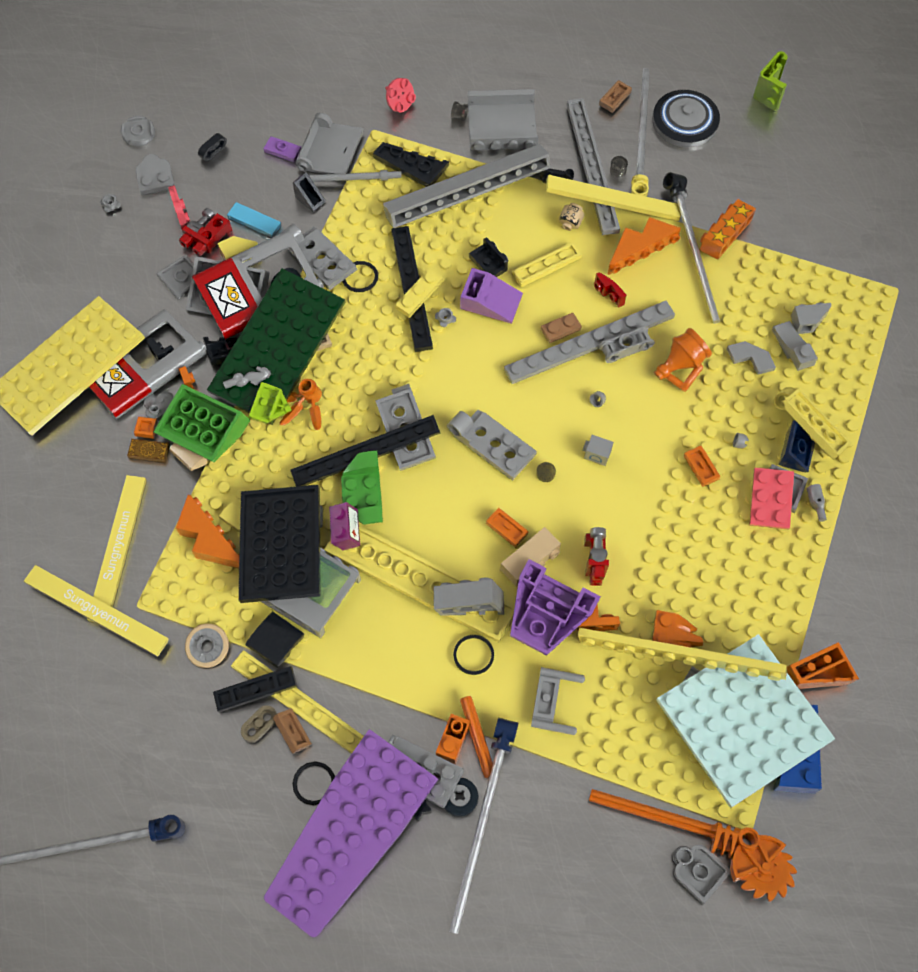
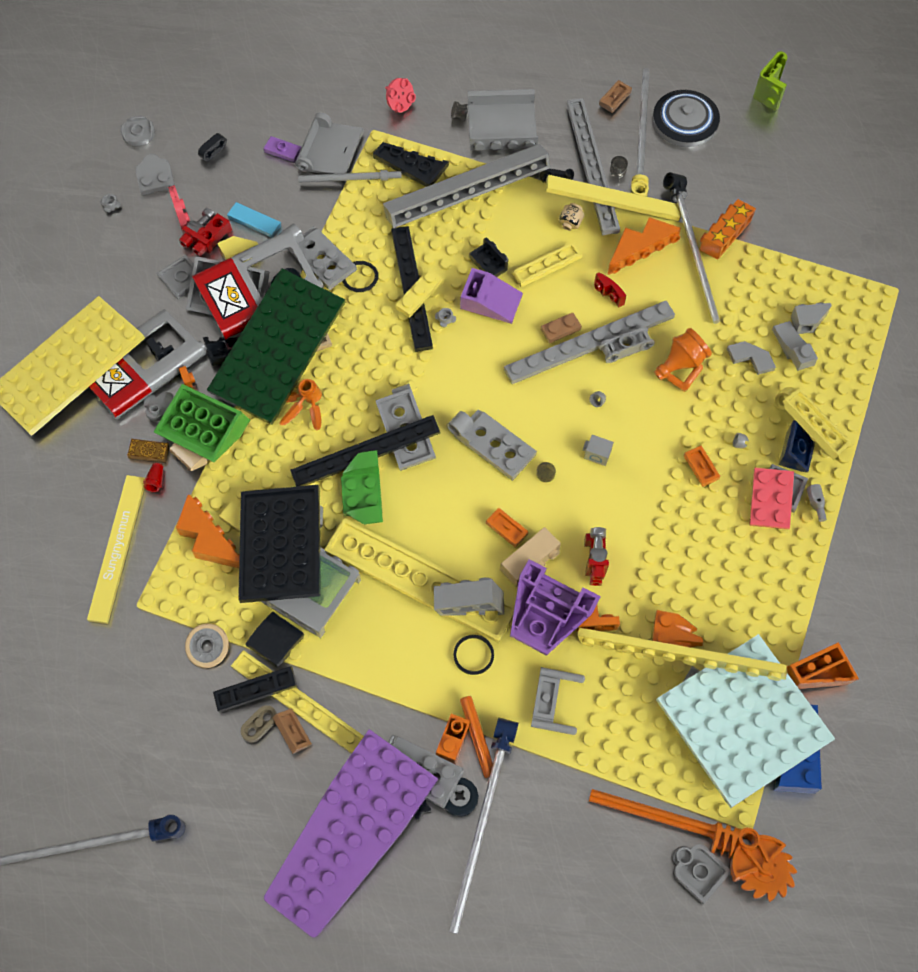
light yellow tile [24,565,169,657] -> none
orange plate [134,417,158,439] -> none
light grey animal [223,366,271,389] -> none
lime slope [248,382,292,424] -> none
black piece [292,761,335,805] -> none
black slope [293,172,326,211] -> none
magenta brick [329,502,360,550] -> none
none -> red cone [143,463,164,492]

